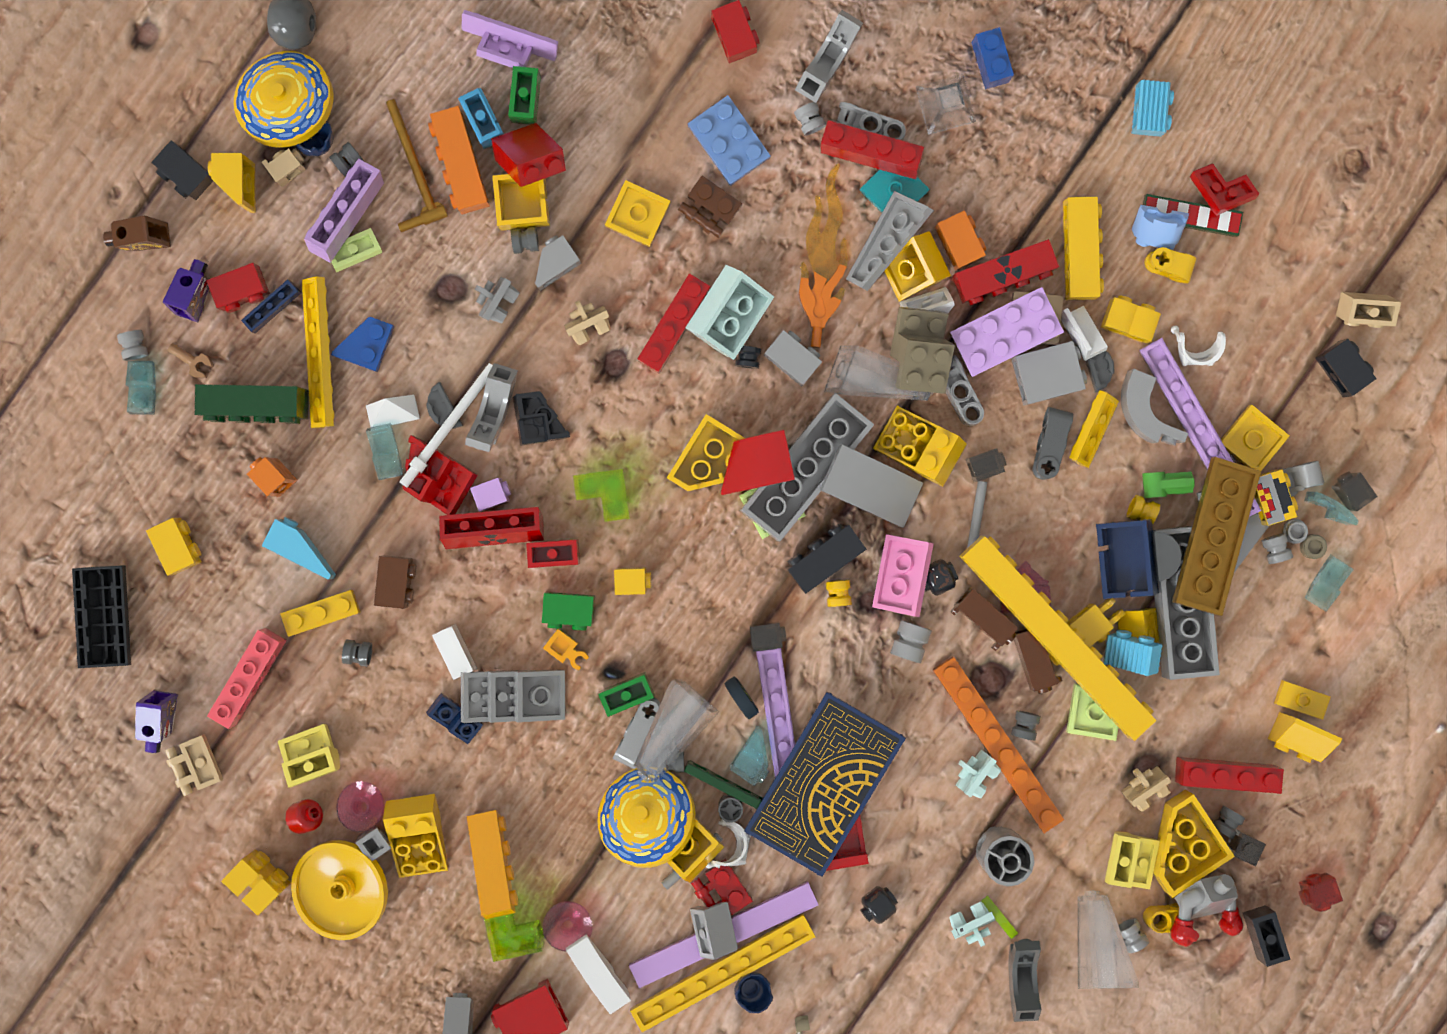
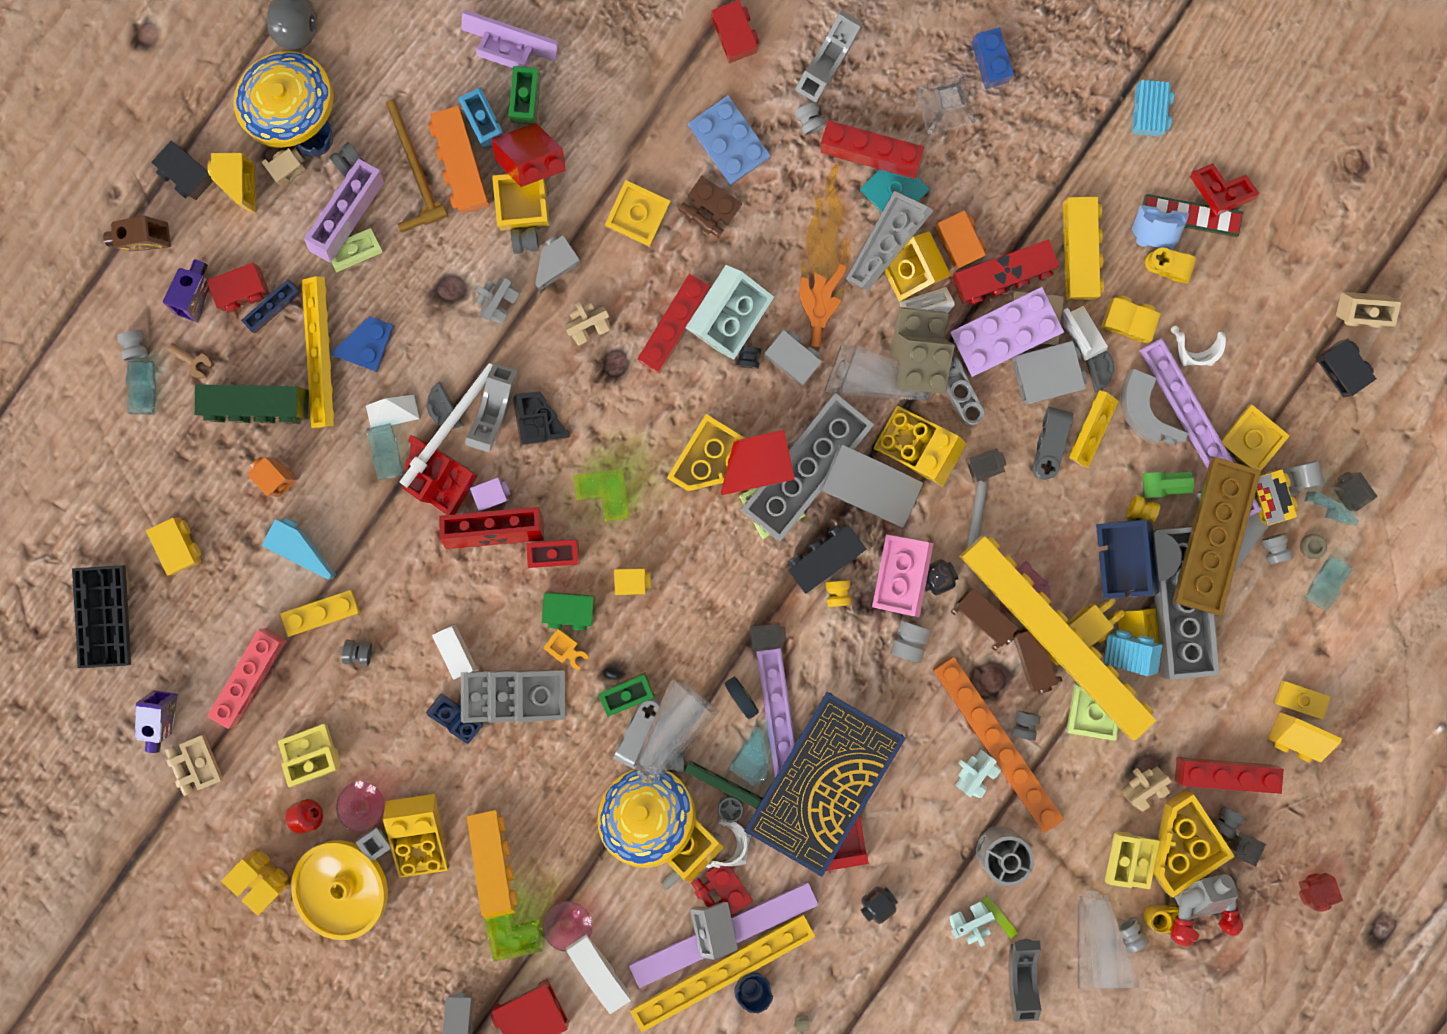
reddish brown brick [374,555,416,609] -> none
light grey piece [836,102,906,141] -> none
black brick [1242,905,1291,967] -> none
light grey plate [1282,519,1308,544] -> none

